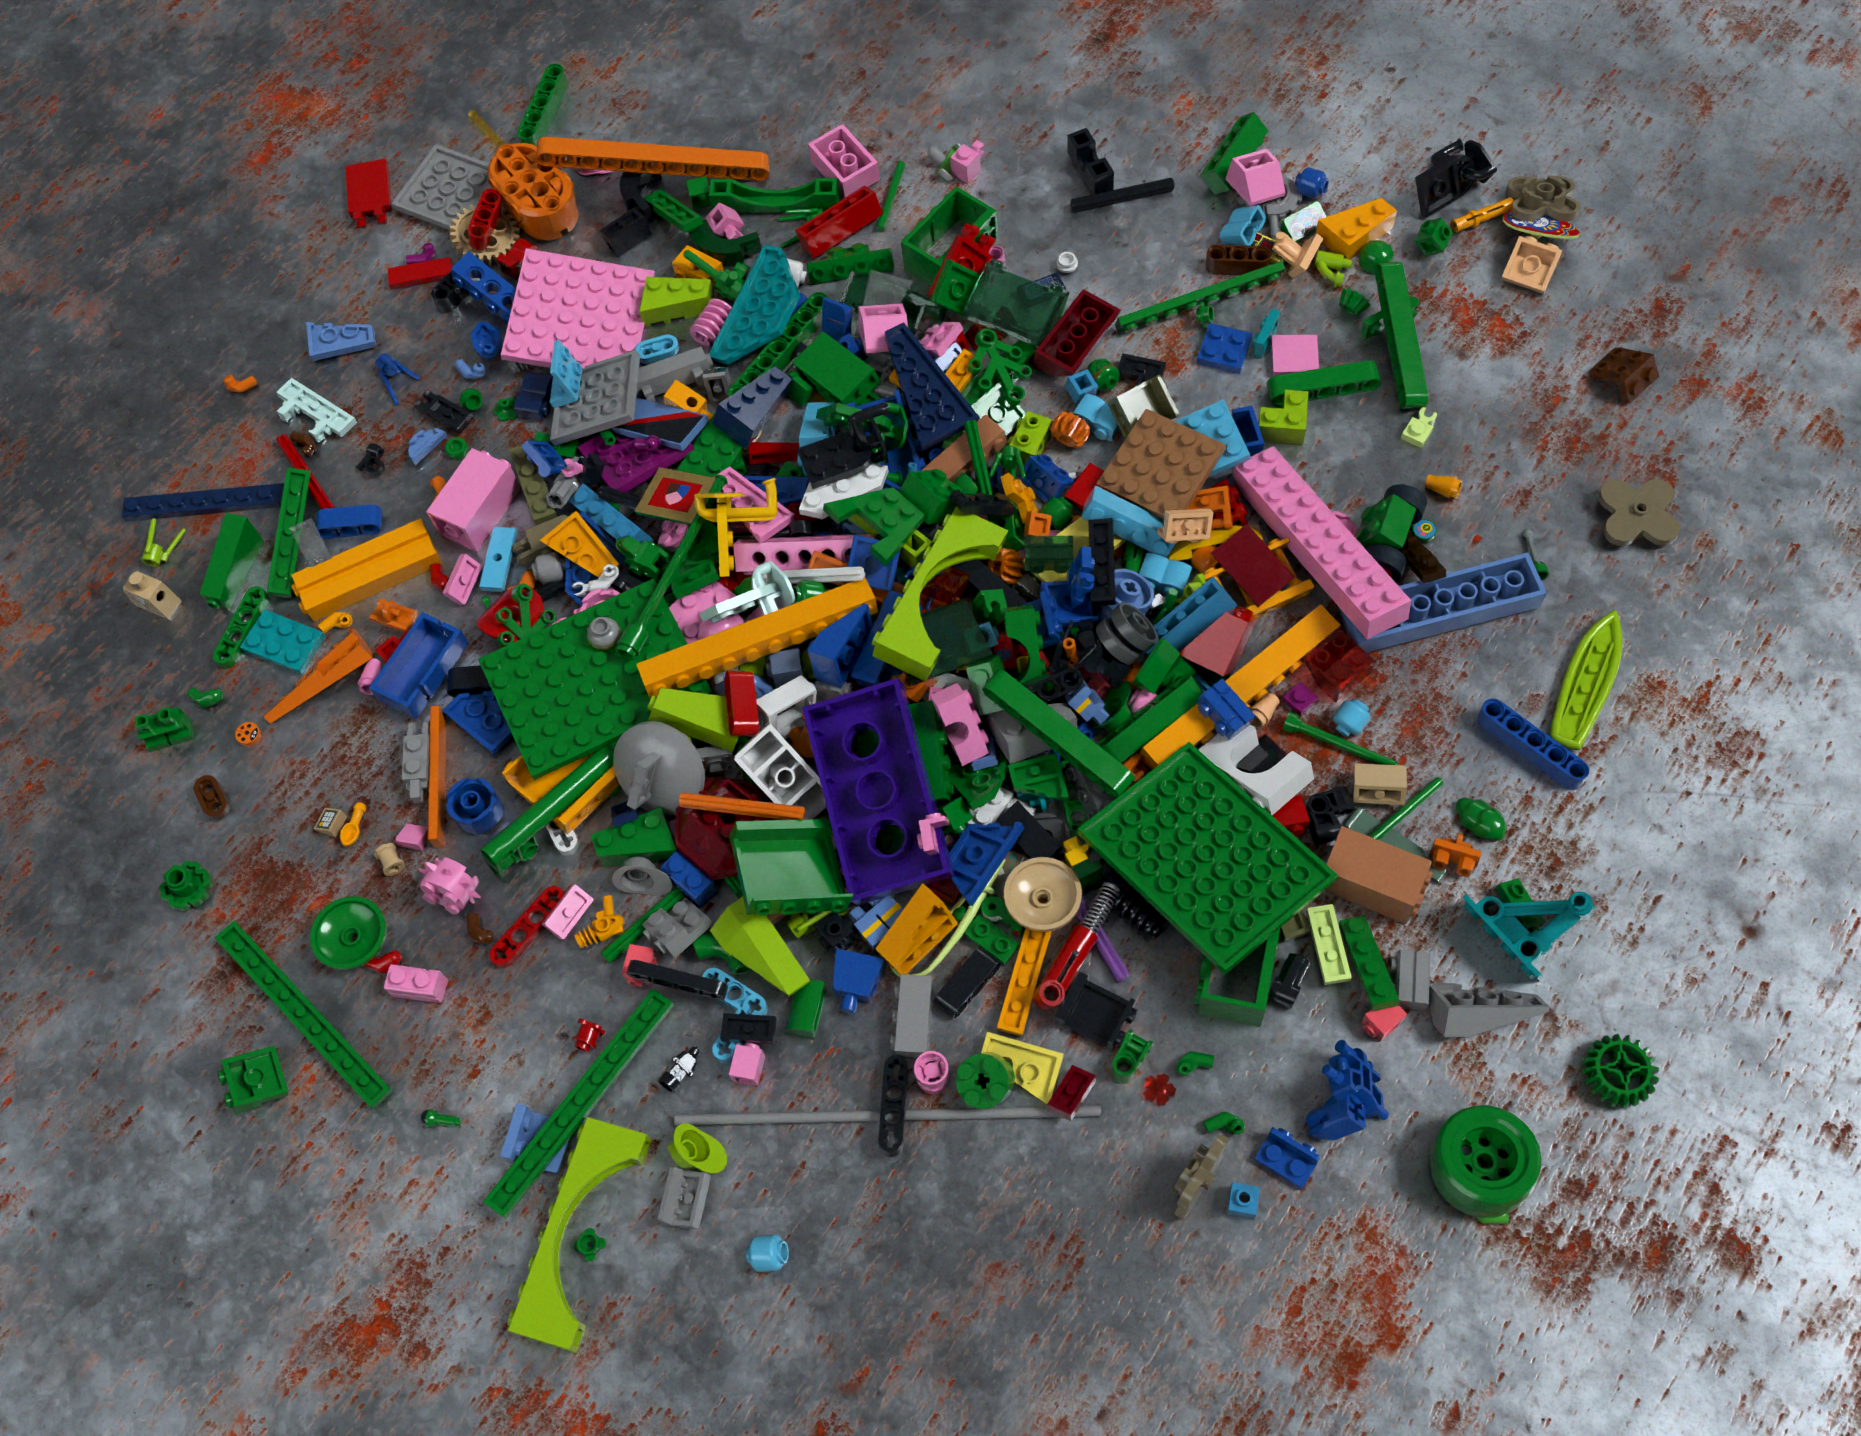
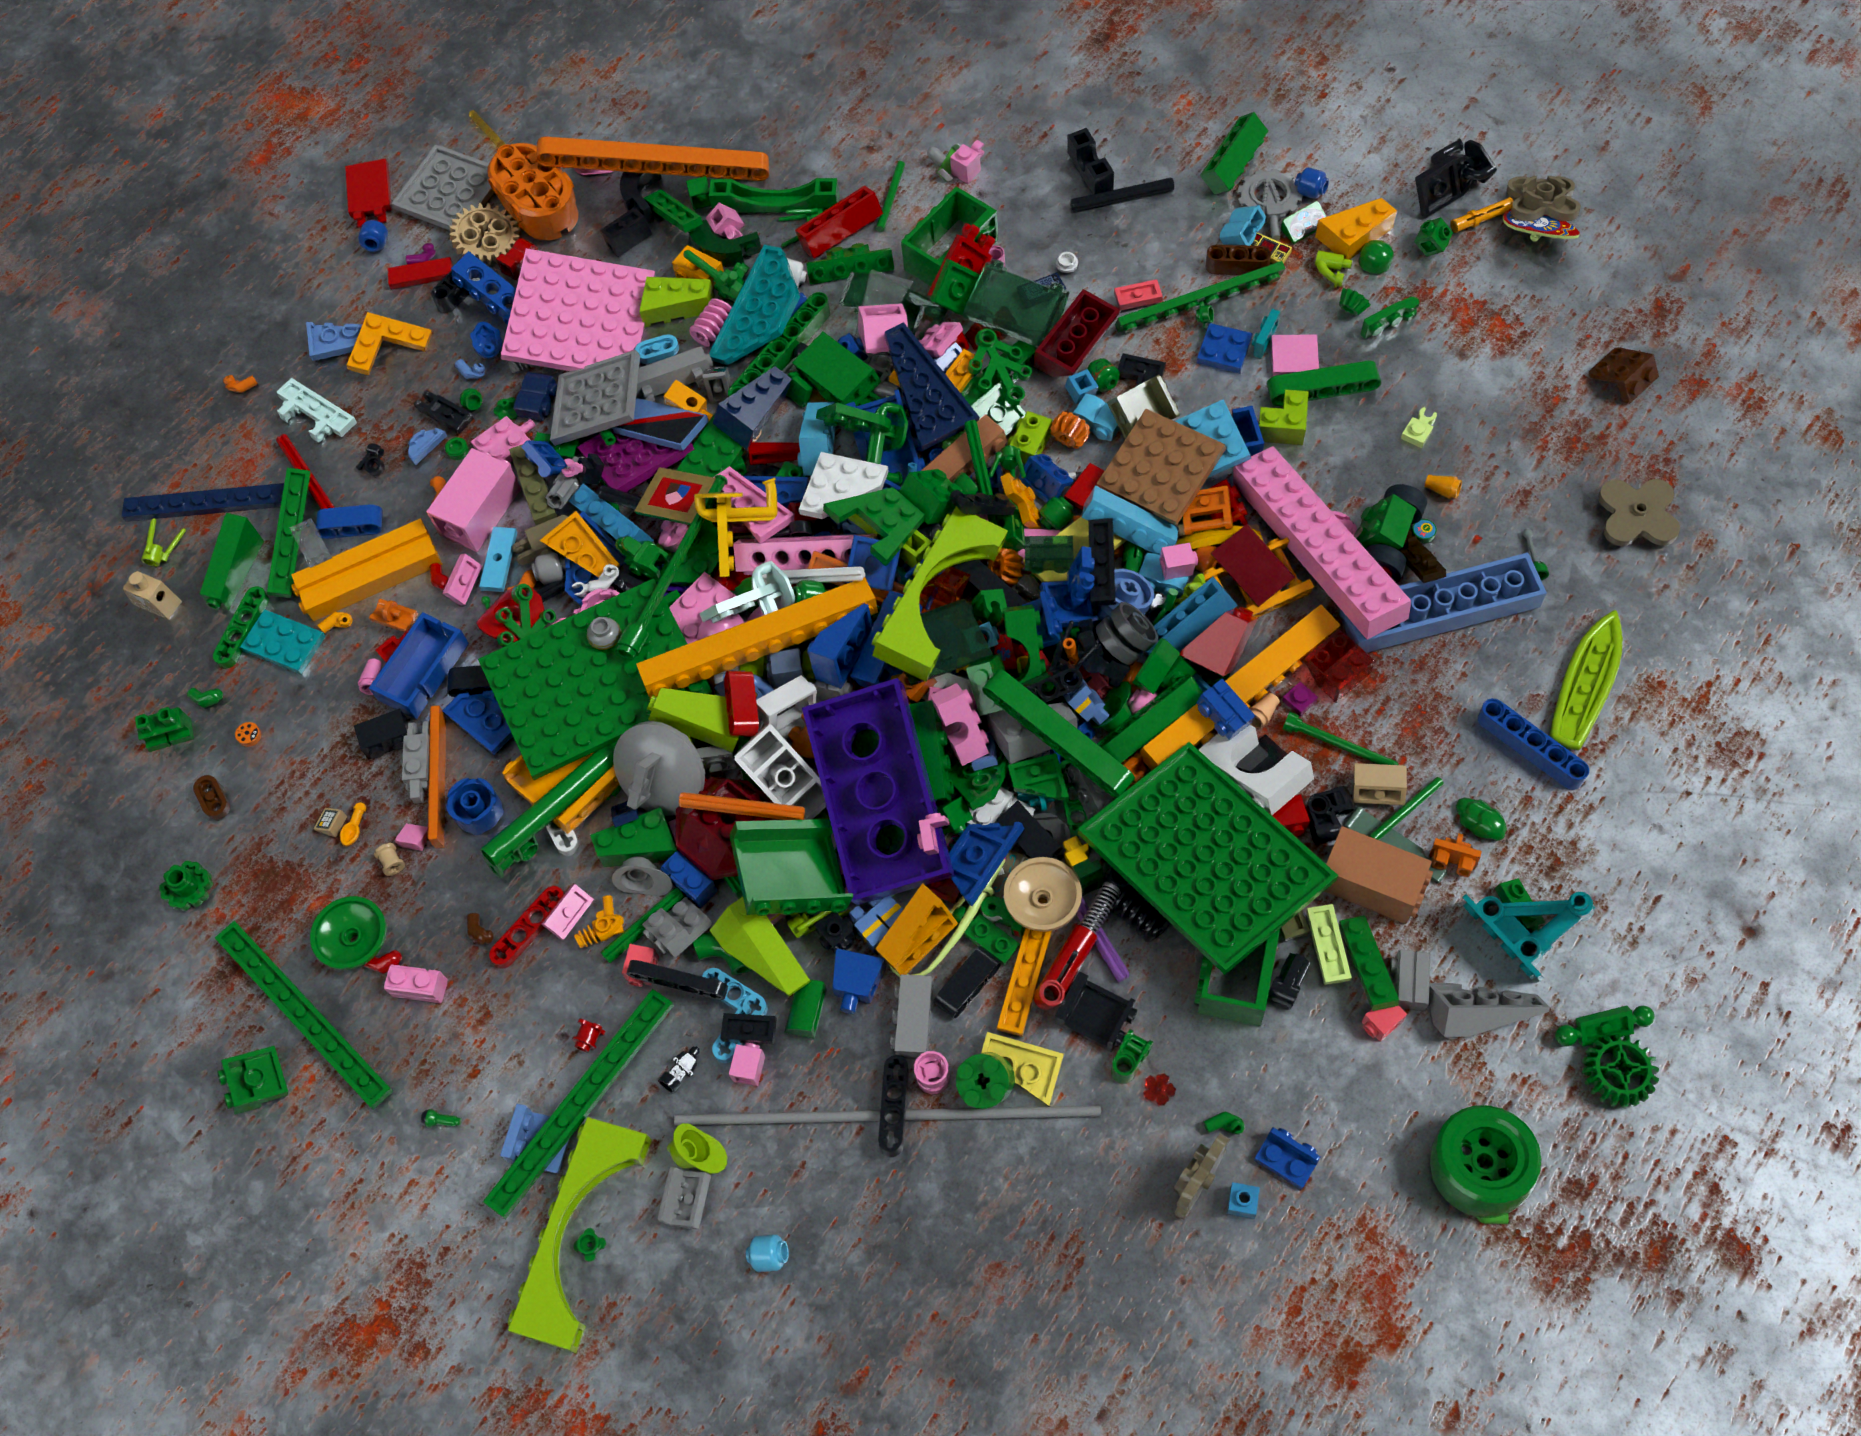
orange wedge [263,627,373,724] -> none
reddish brown arm [290,431,317,457] -> none
blue plant [375,353,420,405] -> none
bright pink brick [418,857,481,914] -> none
red beam [468,188,502,251] -> none
green beam [517,63,568,146] -> none
medium azure bracket [550,340,583,408] -> none
magenta arm [635,435,661,451] -> none
green wing [666,558,720,599] -> none
black plate [797,402,889,489] -> none
bright pink brick [808,124,880,198] -> none
blue piece [822,297,852,341] -> none
orange plate [1024,511,1052,553] -> none
dark red plate [1047,1065,1096,1121] -> none
light nougat bracket [1157,509,1213,544] -> none
green arm [1176,1051,1214,1076] -> none
bright pink slope [1226,148,1286,206] -> none
light nougat piece [1272,232,1323,279] -> none
blue piece [1306,1040,1389,1140] -> none
medium azure head [1333,699,1371,737] -> none
green beam [1375,261,1428,409] -> none
light nougat plate [1501,236,1563,294] -> none
none -> light orange plate [347,312,432,375]
none -> black piece [354,708,408,760]
none -> blue head [358,220,388,252]
none -> bright pink plate [471,416,536,463]
none -> coral plate [1114,279,1163,310]
none -> bright pink brick [1159,543,1198,580]
none -> green plate [1555,1005,1655,1047]

